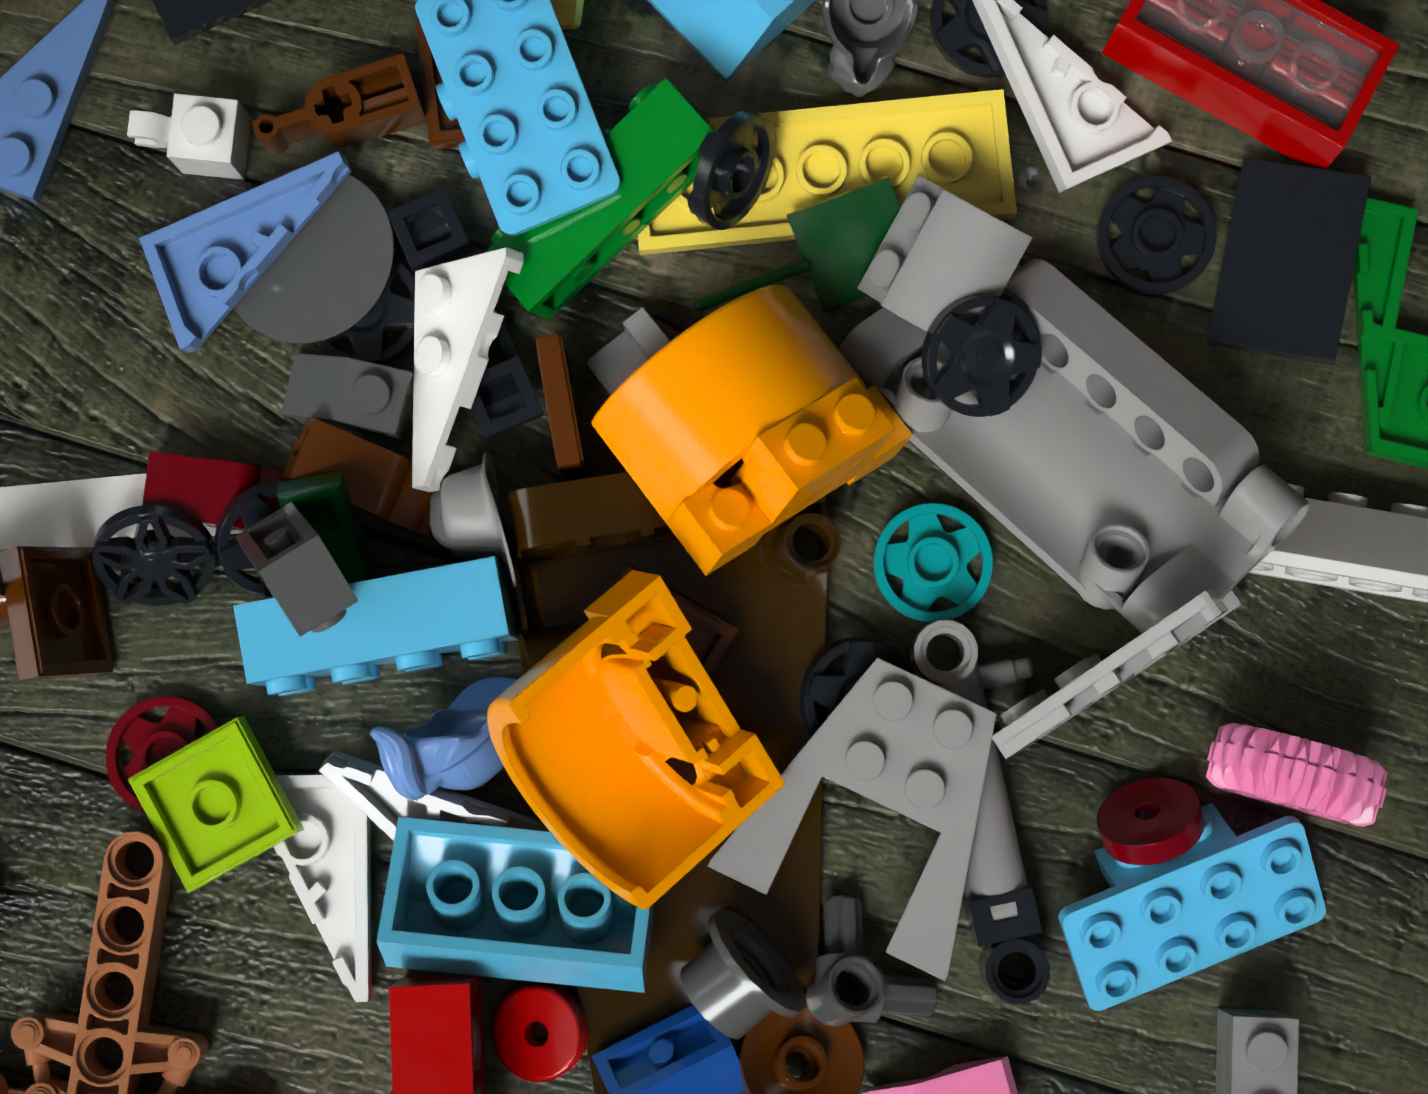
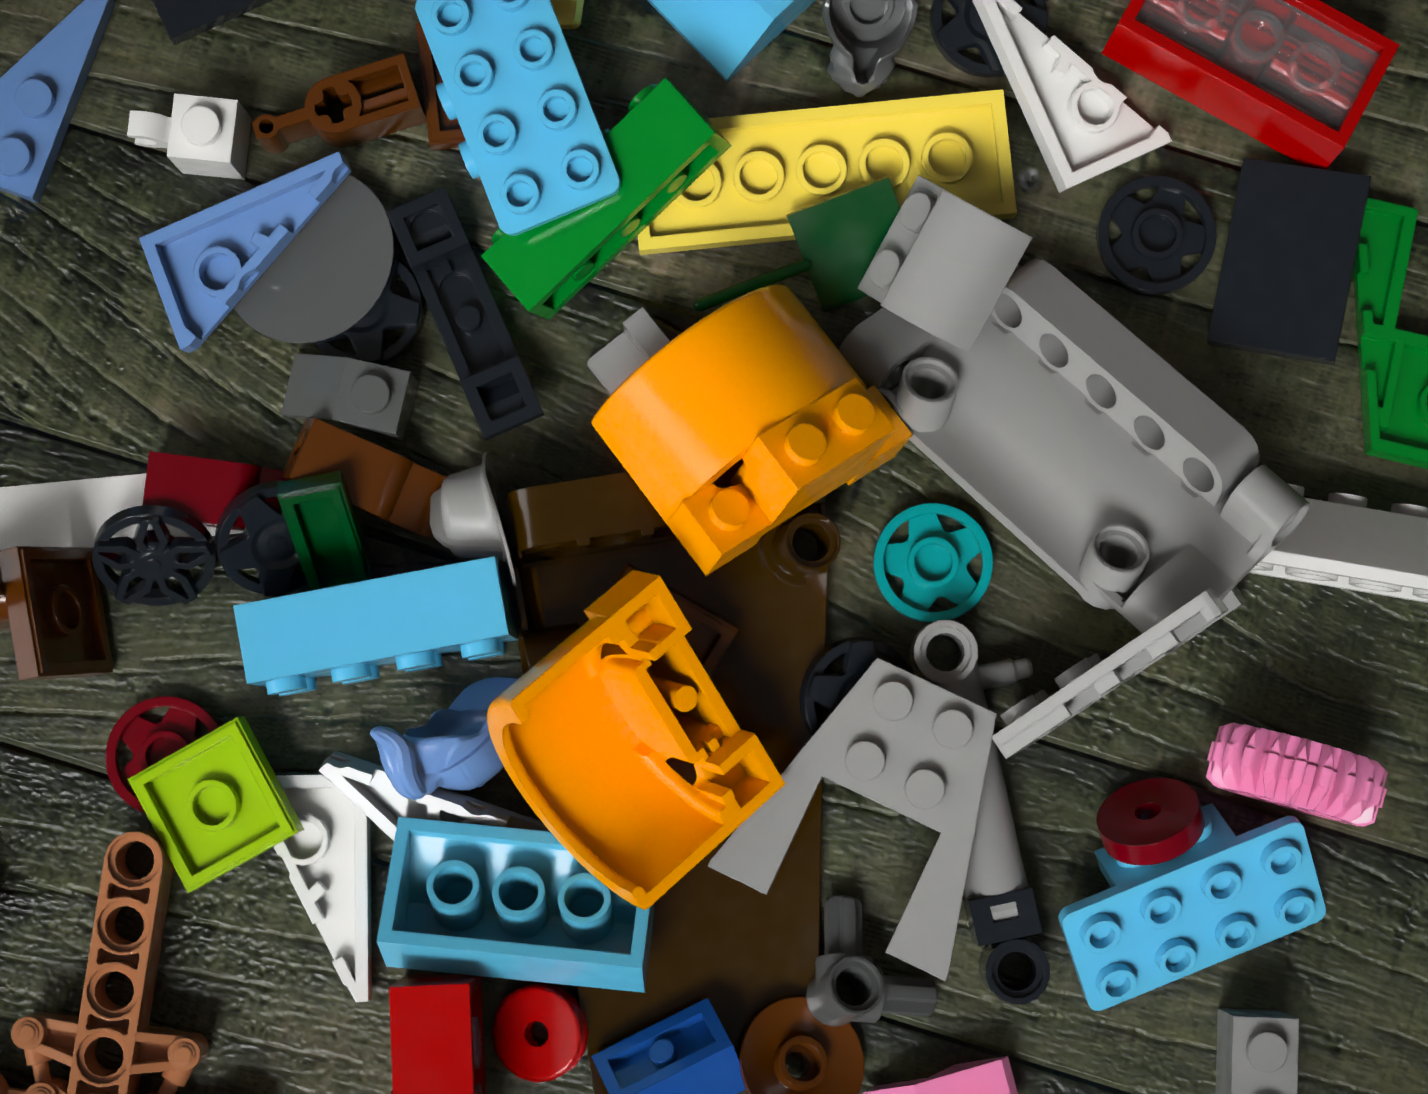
dark grey slope [235,502,358,637] -> none
white wing [412,247,523,492] -> none
reddish brown tile [535,334,589,481] -> none
dark grey piece [680,908,806,1040] -> none
black wheel [687,109,776,230] -> none
black wheel [921,294,1042,417] -> none

